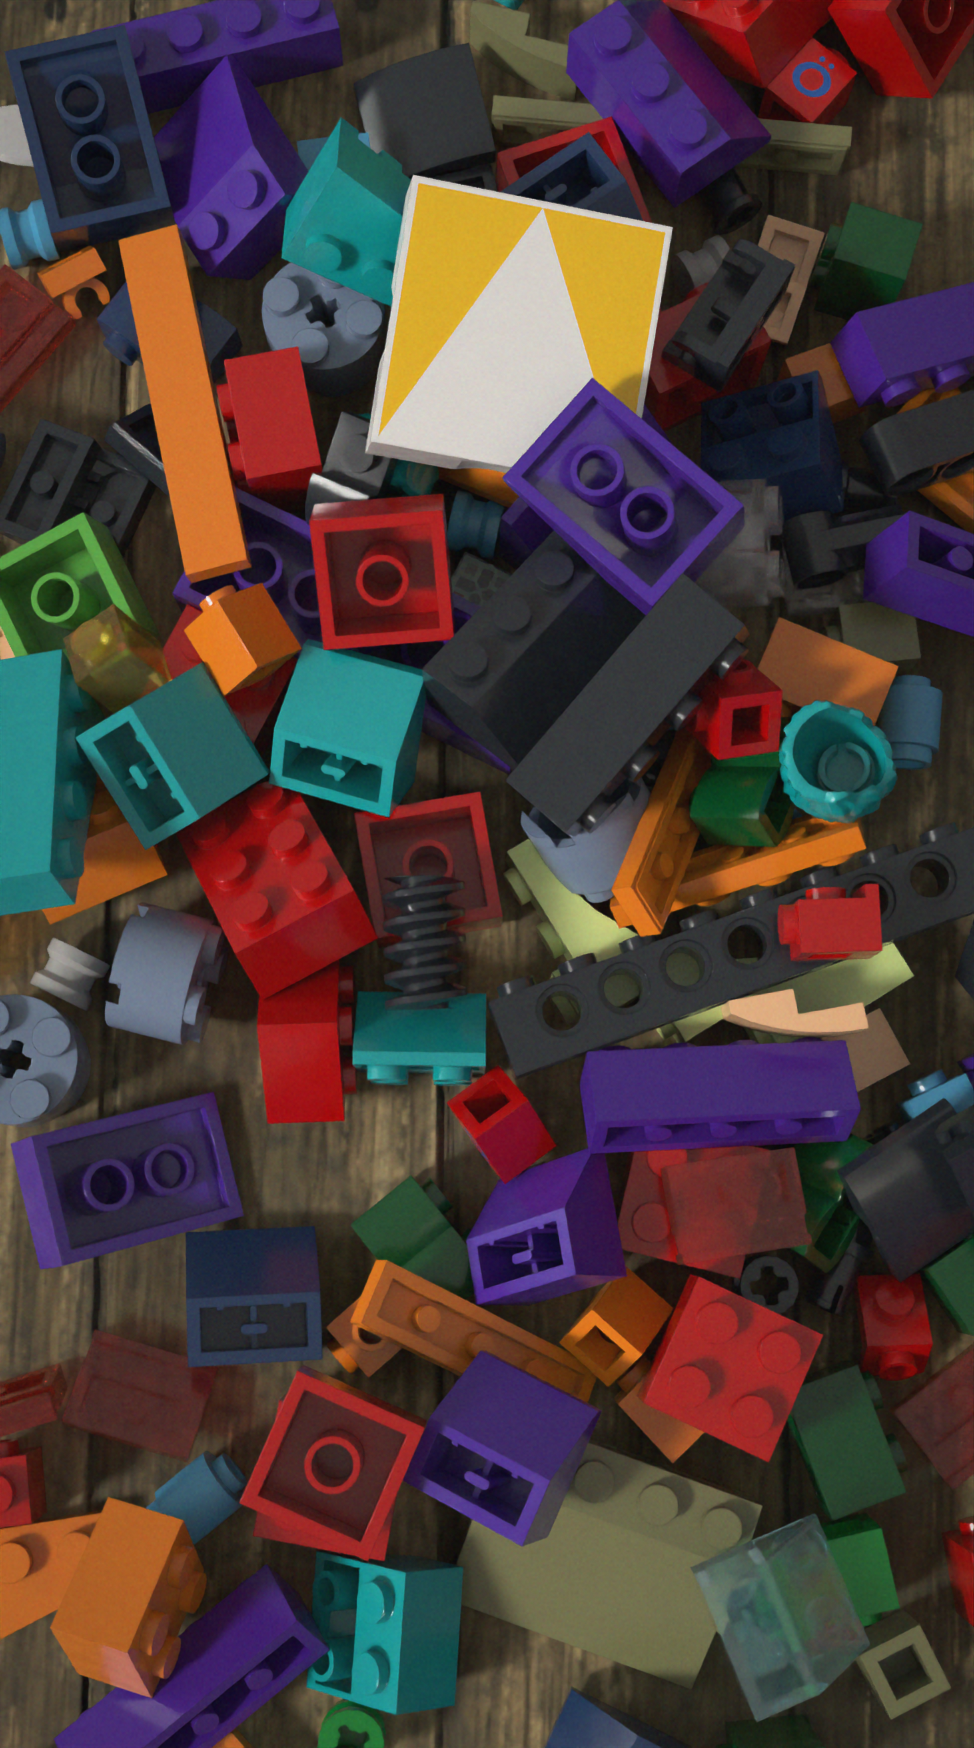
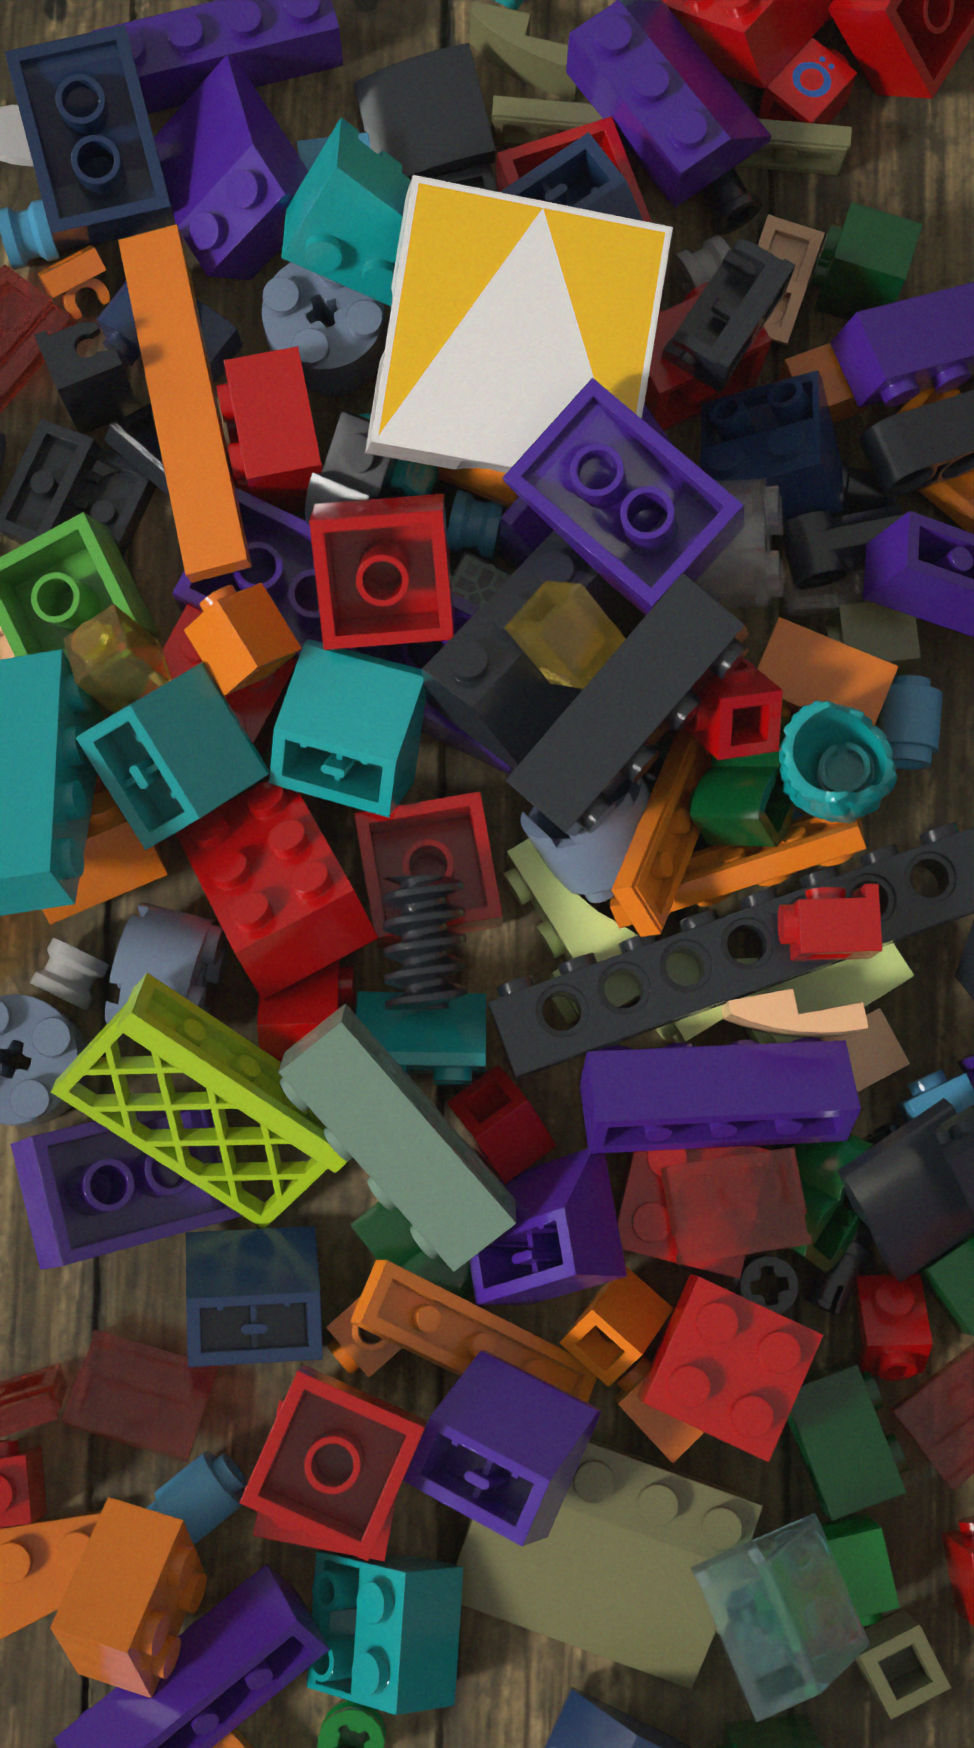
none -> black hinge [34,322,140,434]
none -> lime fence [51,972,348,1229]
none -> sand green brick [278,1003,516,1272]
none -> clear yellow brick [505,580,626,689]

